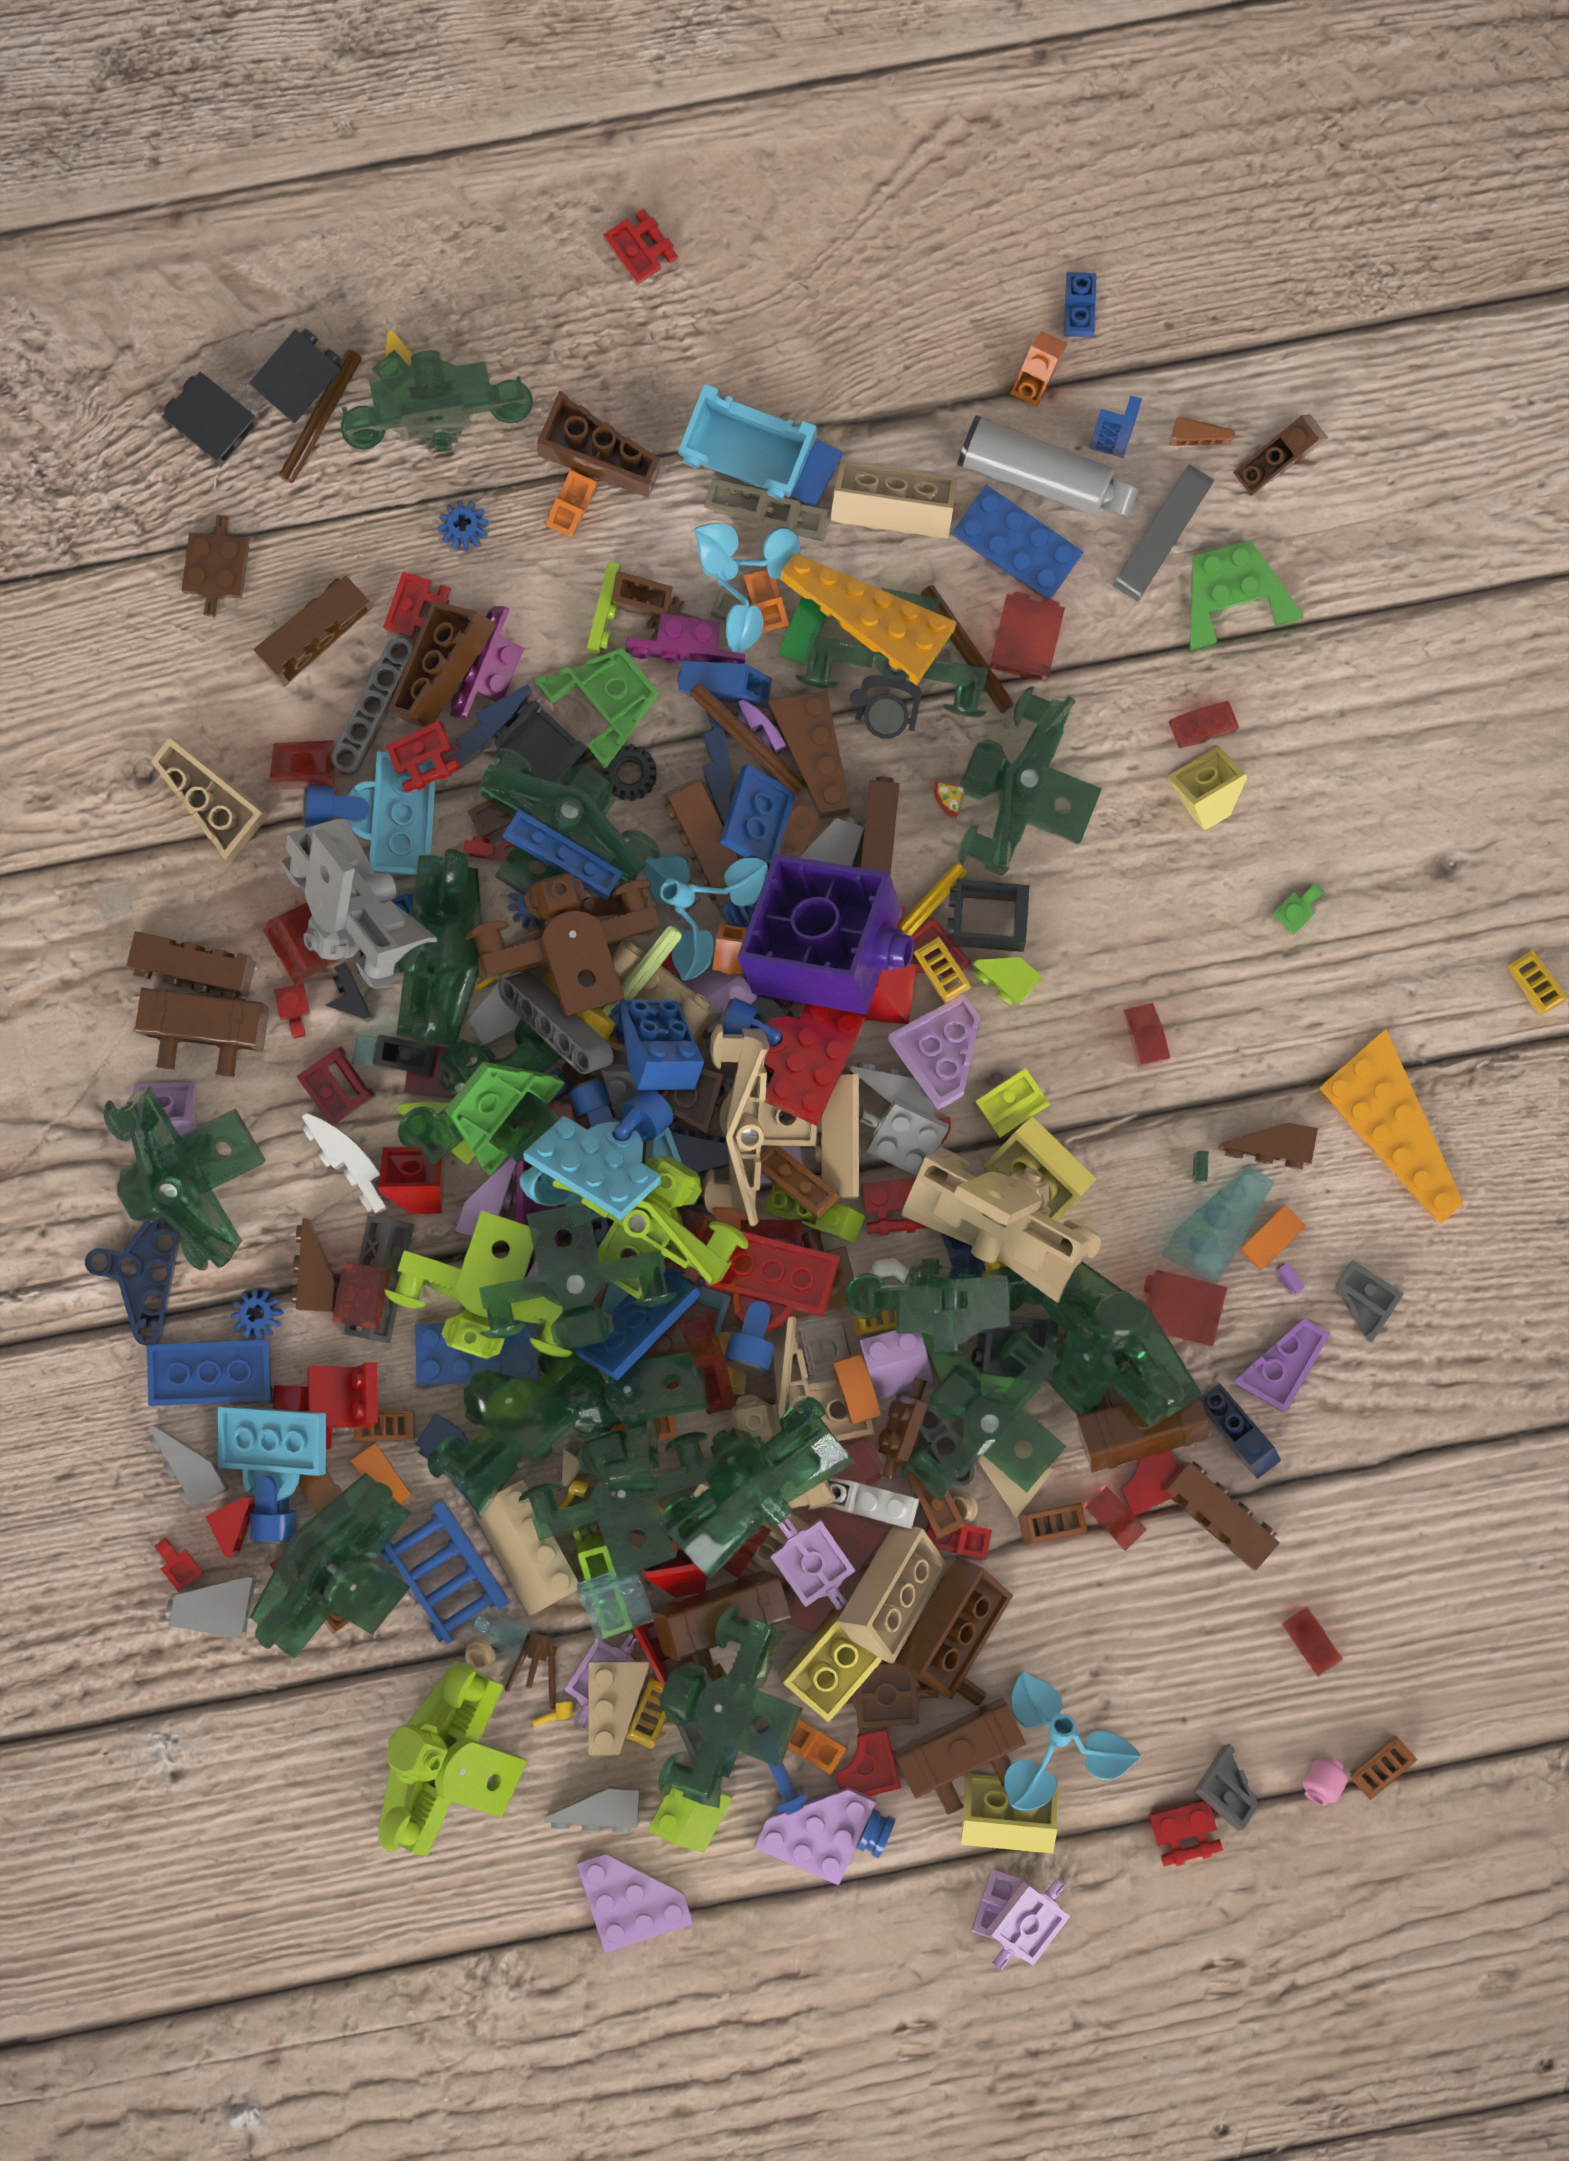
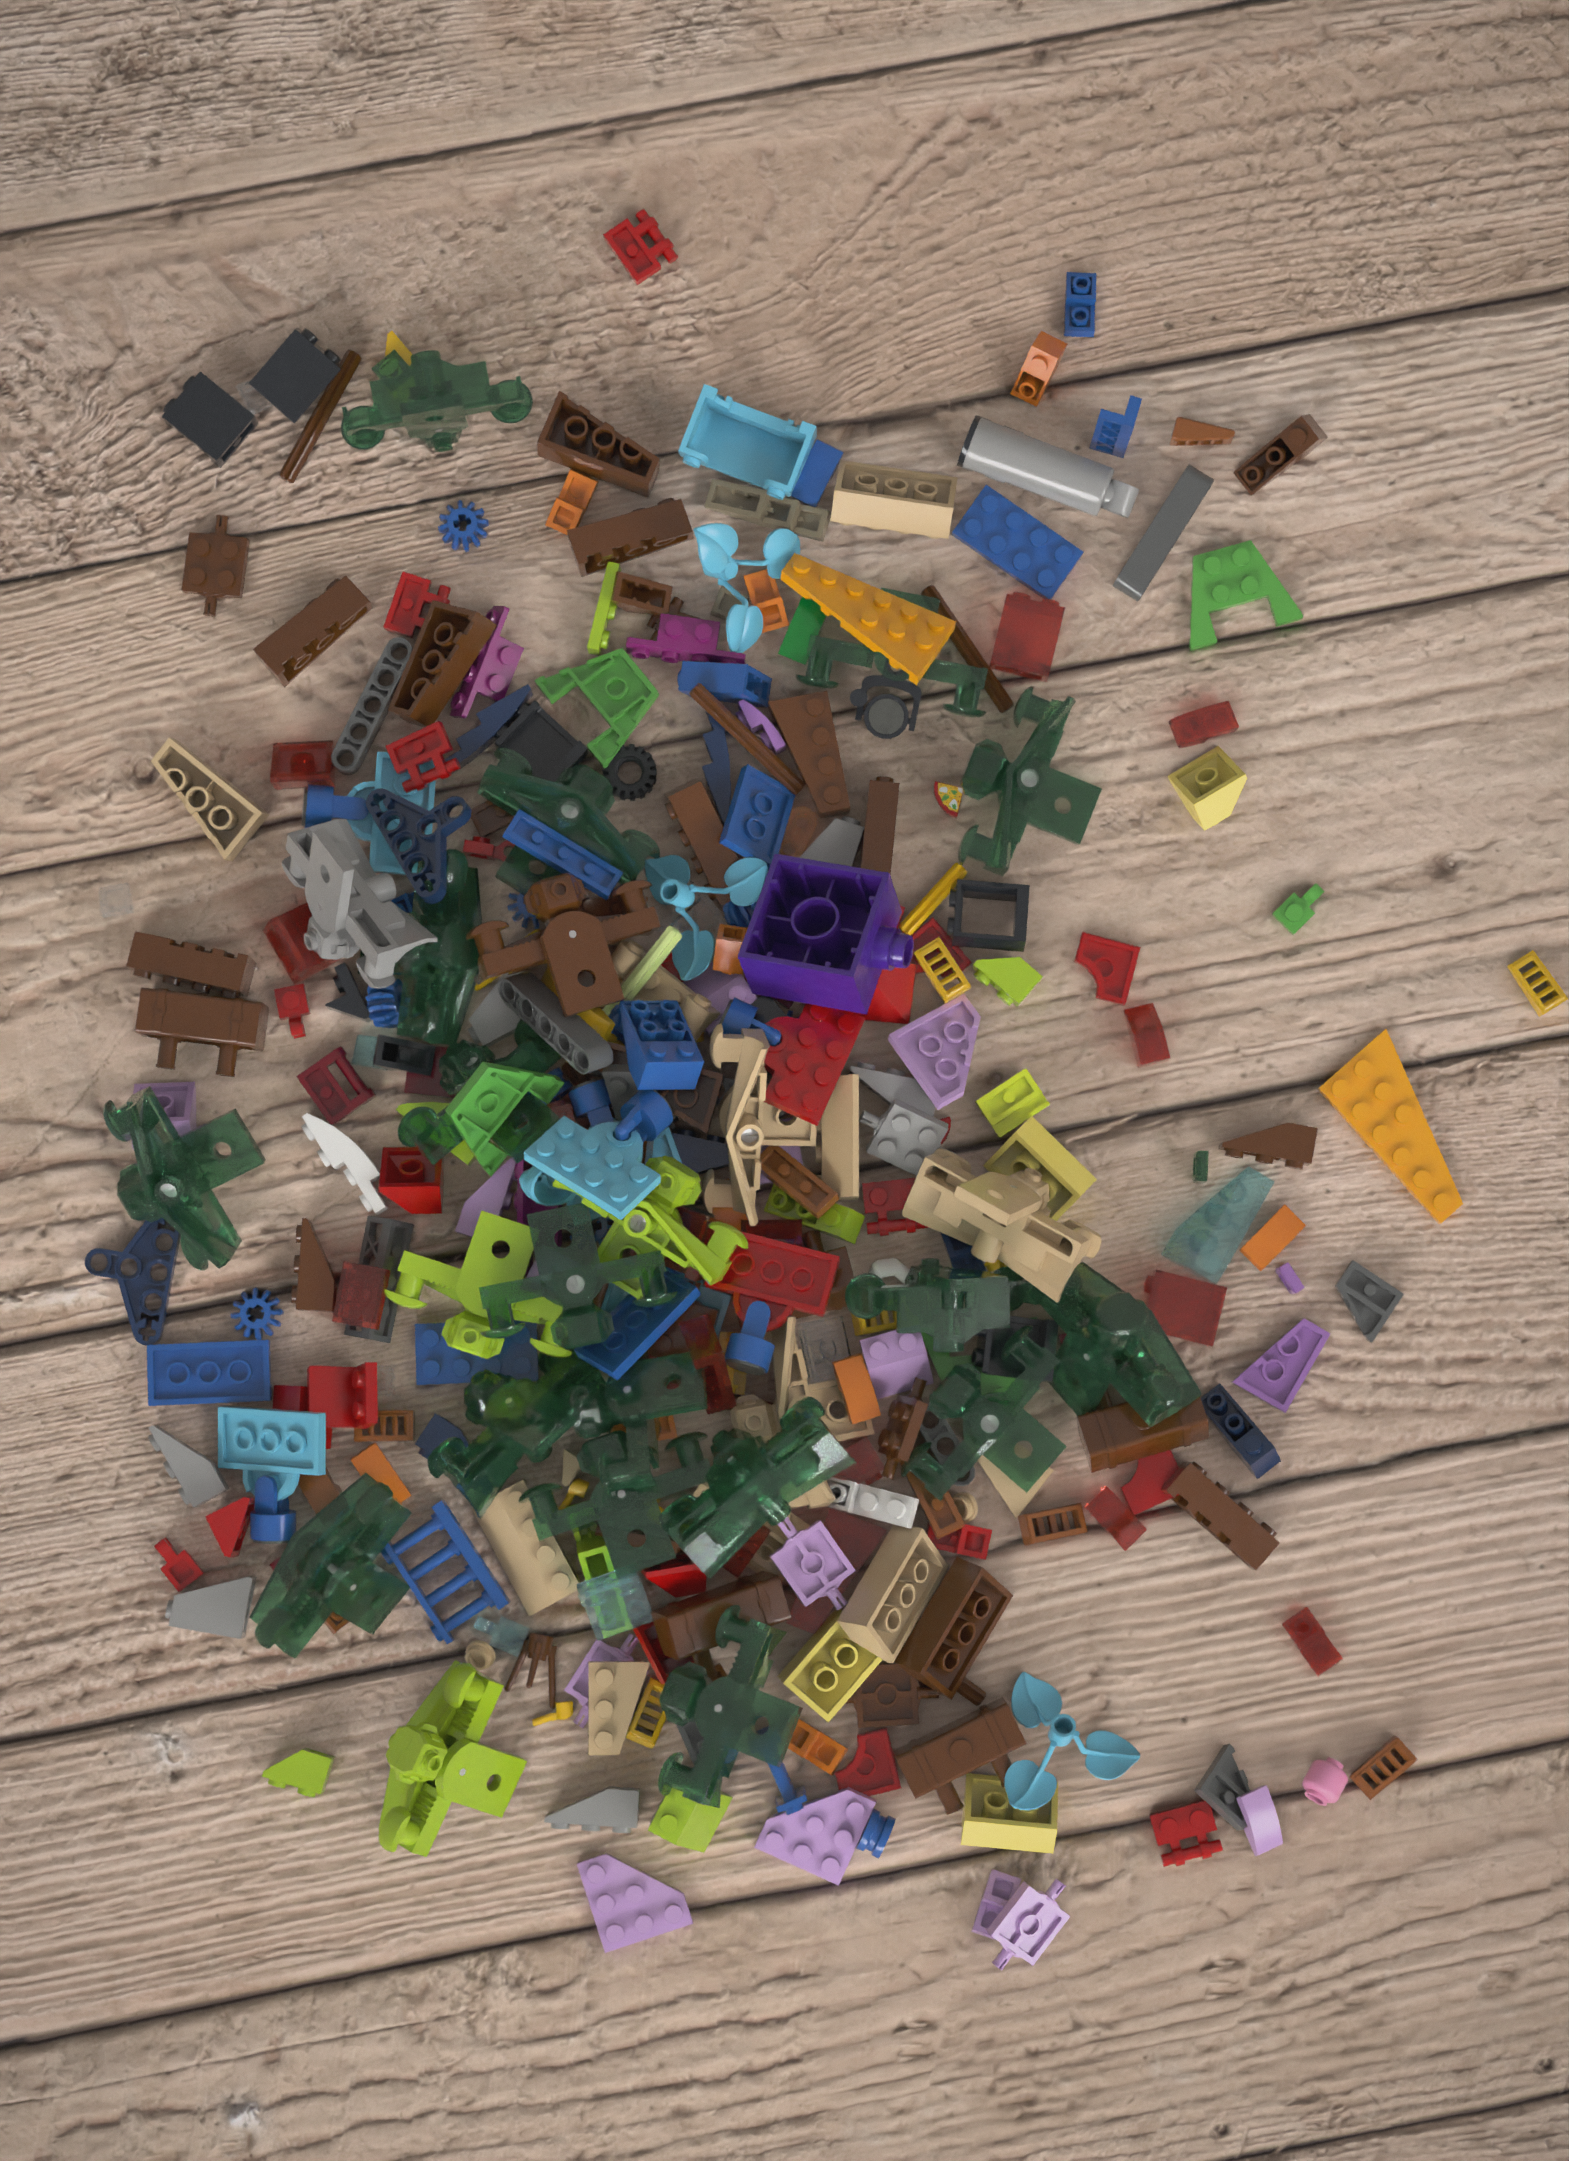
none -> lime slope [262,1748,335,1798]
none -> blue gear [365,979,410,1029]
none -> dark blue beam [366,788,472,904]
none -> reddish brown wedge [566,498,694,577]
none -> red tile [1074,932,1141,1006]
none -> lavender slope [1236,1785,1283,1856]

